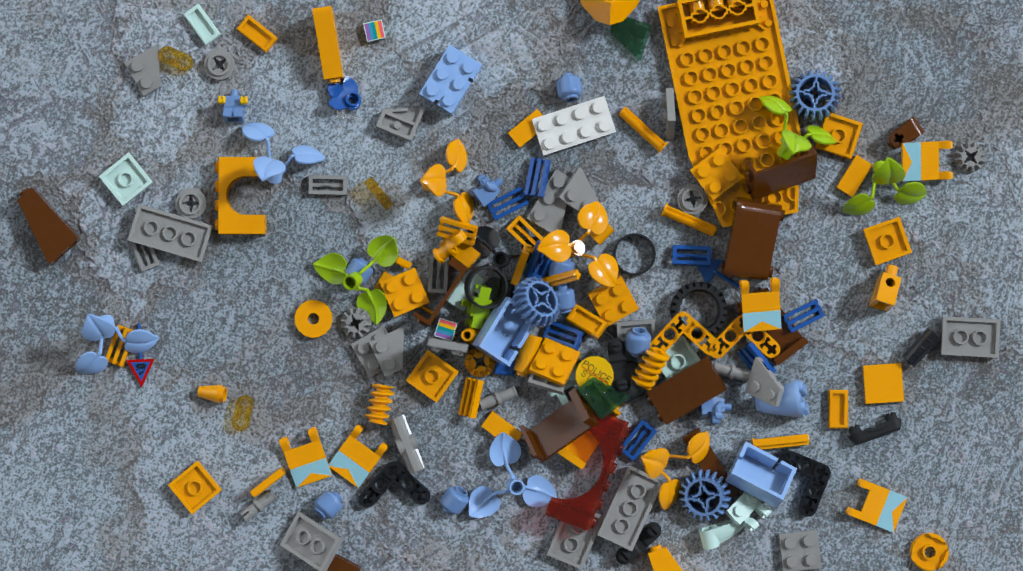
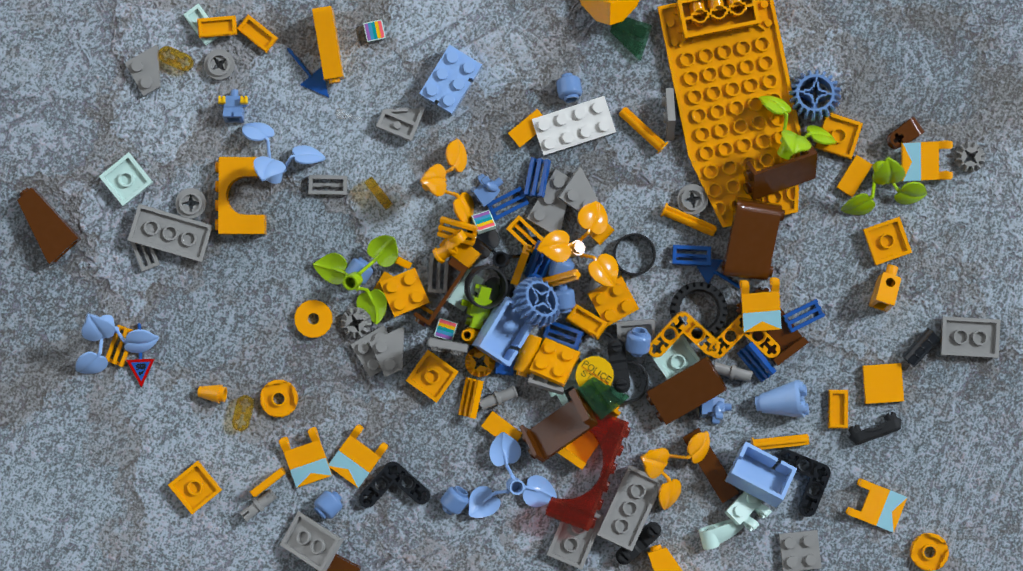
blue plate [327,76,361,110] -> none
light orange piece [365,383,396,425] -> none
light grey piece [389,414,426,474] -> none
blue tile [619,419,657,461] -> none
light orange piece [631,347,670,390] -> none
medium blue gear [679,469,731,521] -> none
light orange plate [689,147,743,201] -> none
light grey wing [745,357,785,407] -> none
none -> light orange tile [197,15,238,38]
none -> light orange tile [260,380,298,417]
none -> blue piece [287,48,329,98]
none -> tile [471,210,496,234]

